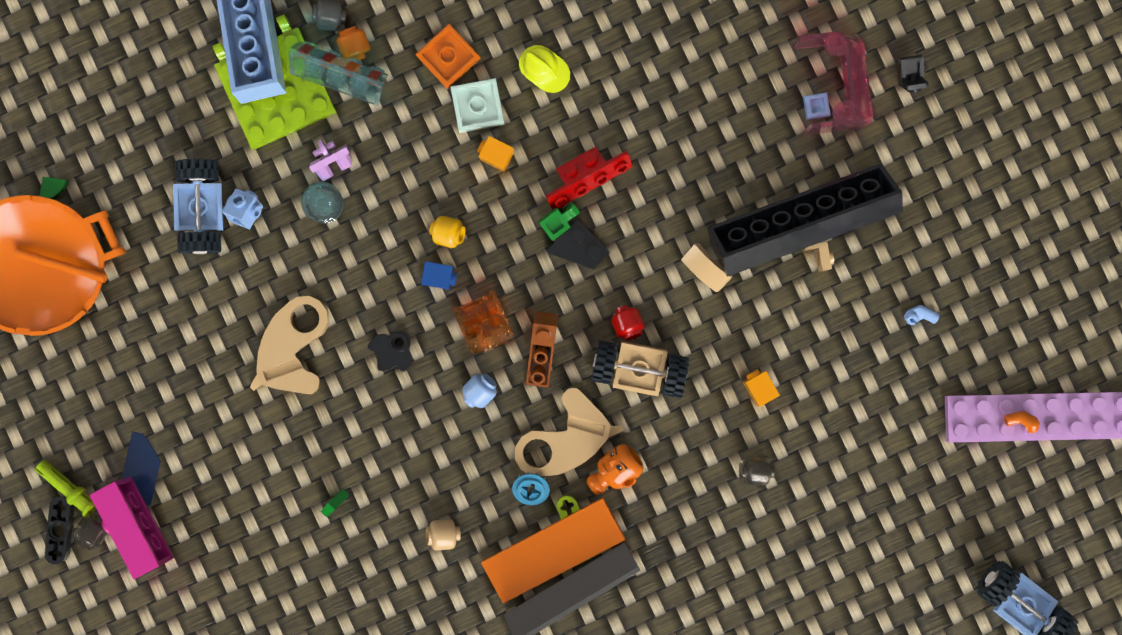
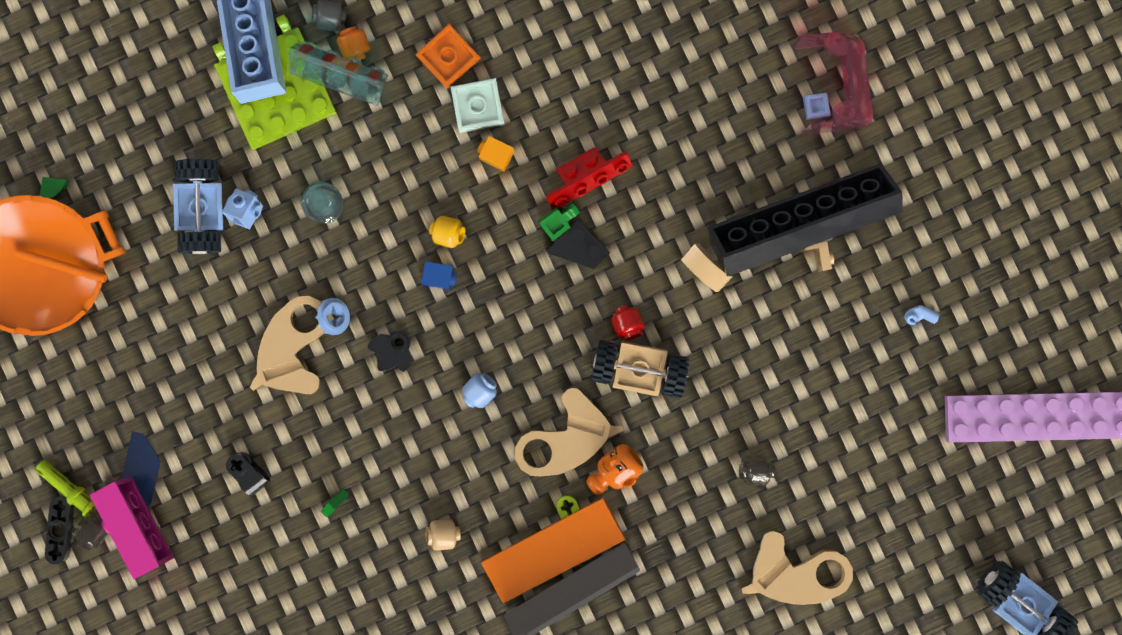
lavender hips [309,139,352,181] -> none
clear orange slope [452,290,514,353] -> none
dark azure gear [512,472,550,505] -> none
neon yellow piece [519,45,570,93] -> none
dark orange slope [526,311,558,388] -> none
light orange brick [743,369,780,407] -> none
black bracket [898,55,929,93] -> none
orange arm [1003,411,1040,433] -> none
none -> black piece [226,452,271,497]
none -> light blue gear [315,298,350,335]
none -> tan animal [742,531,853,605]

